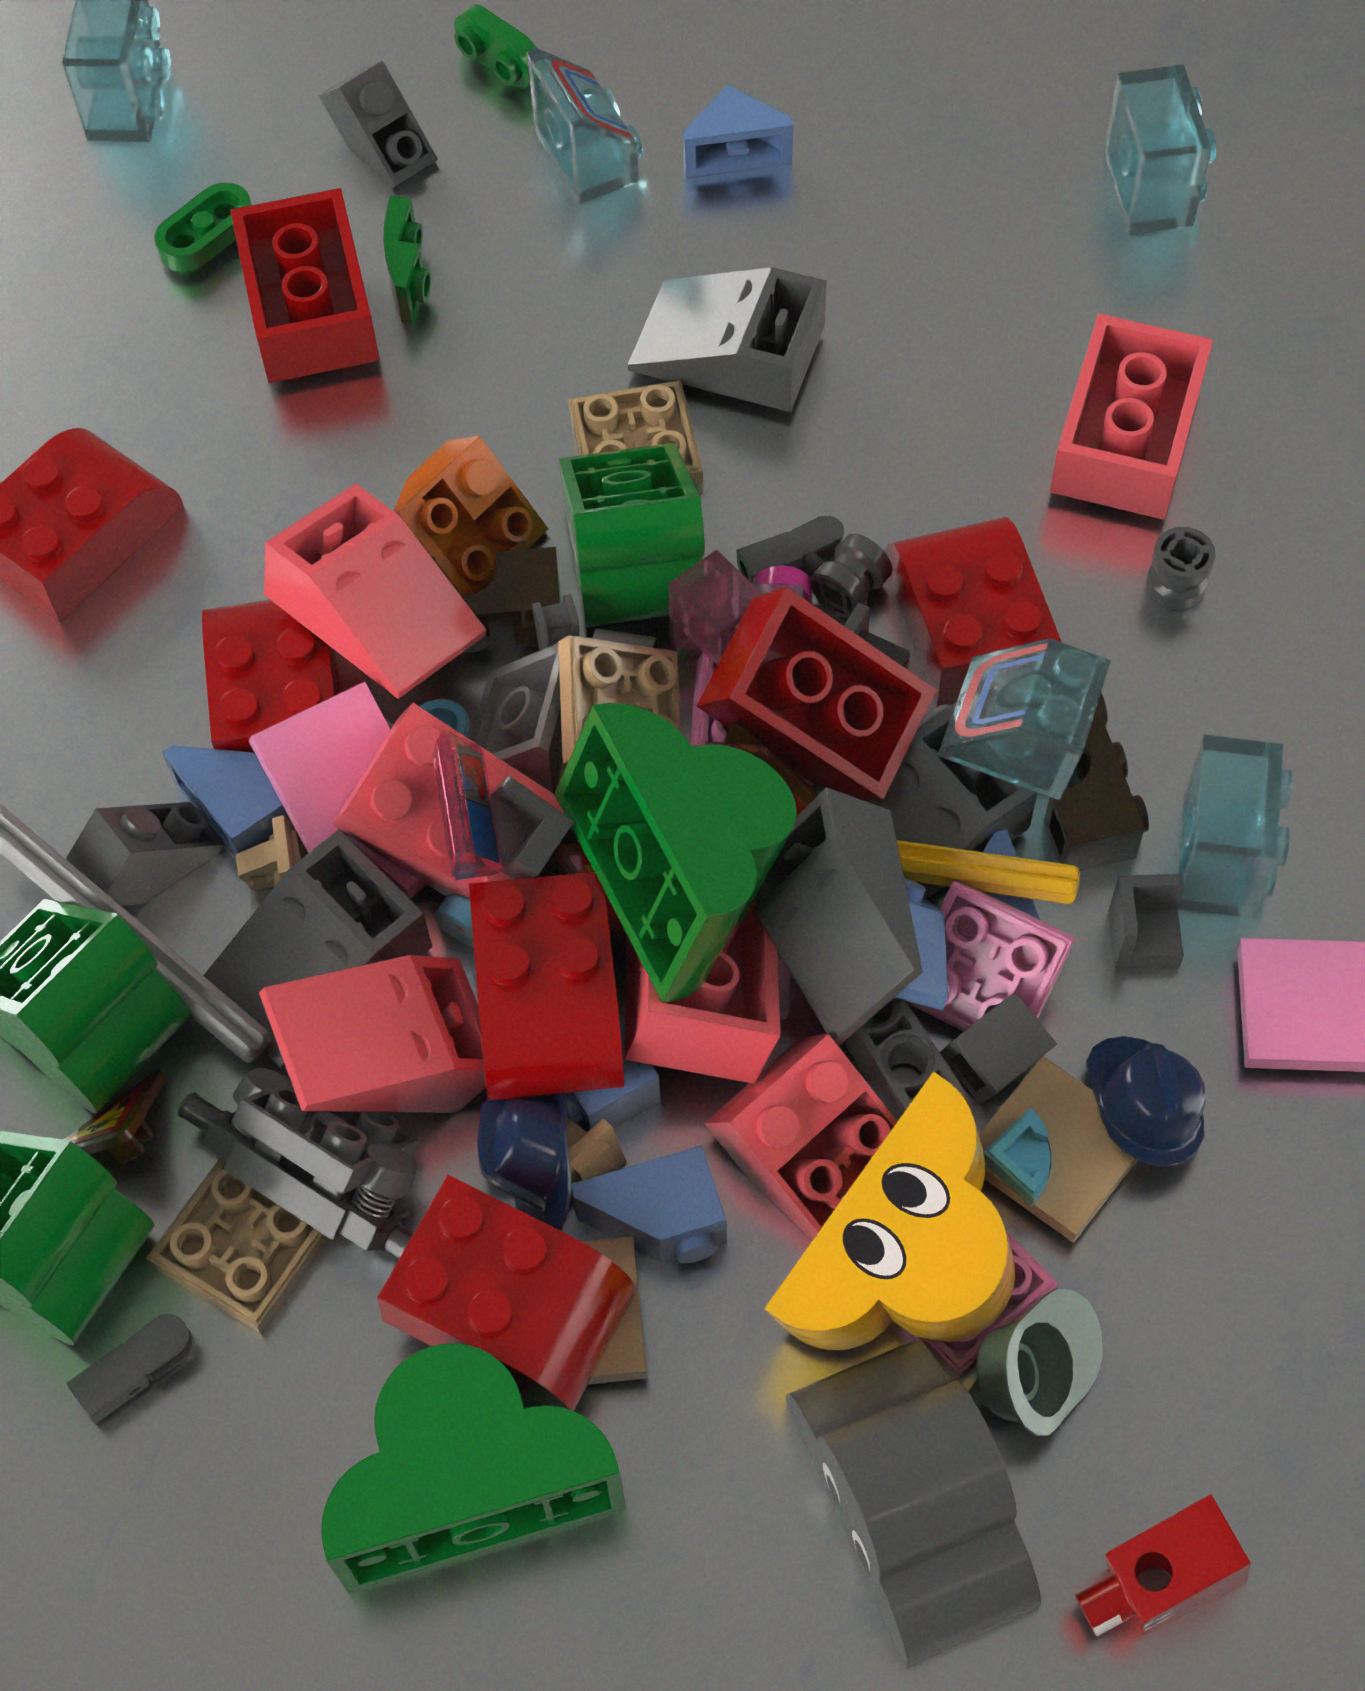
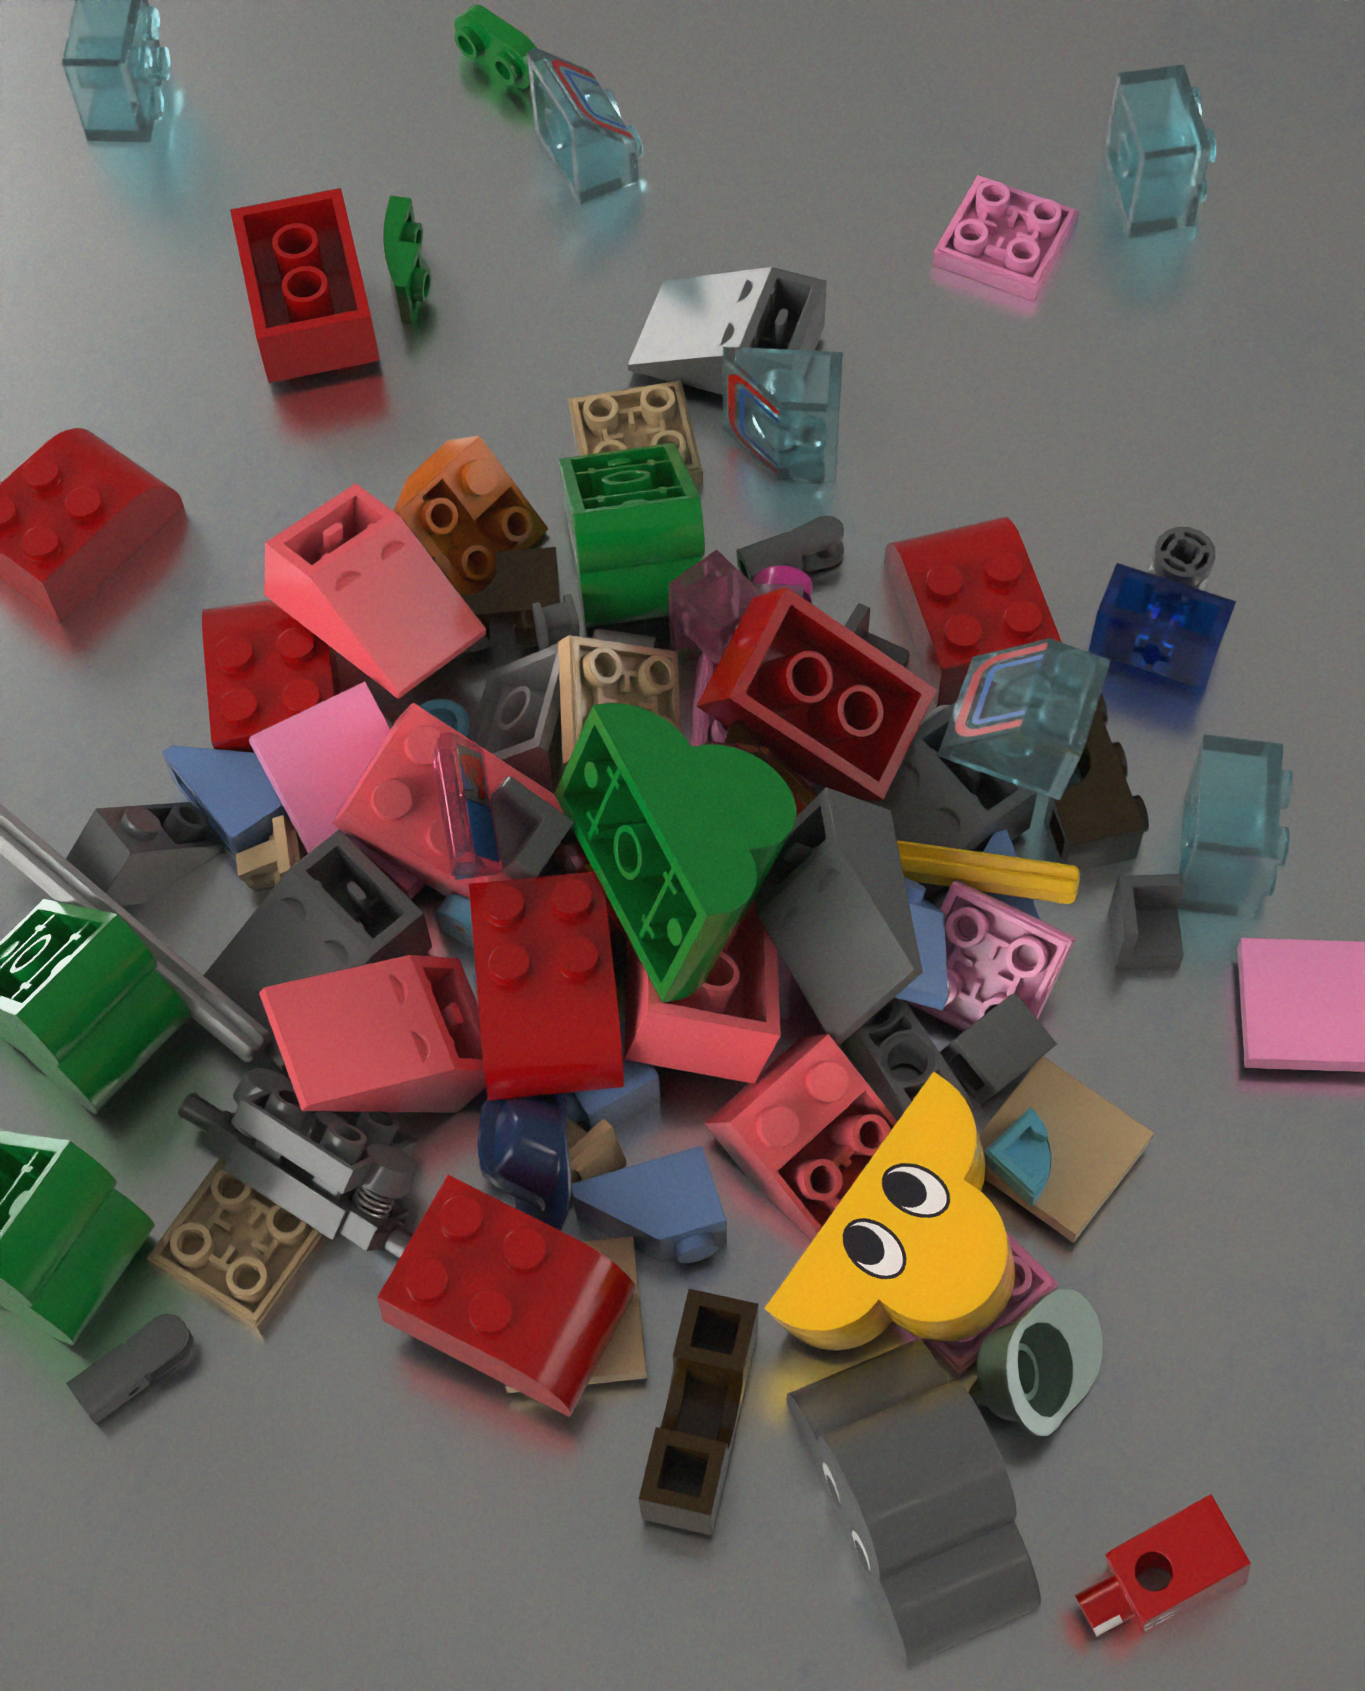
reddish brown piece [63,1070,166,1165] -> none
green plate [154,183,252,272] -> none
dark grey slope [318,61,438,187] -> none
green brick [321,1343,626,1592] -> none
medium blue slope [683,84,793,178] -> none
dark grey wheel [810,533,893,618] -> none
coral brick [1050,313,1213,520] -> none
dark blue piece [1086,1036,1205,1167] -> none
none -> dark brown arch [639,1289,759,1535]
none -> clear light blue slope [723,347,843,483]
none -> bright pink tile [932,175,1080,302]
none -> clear blue brick [1088,563,1236,690]

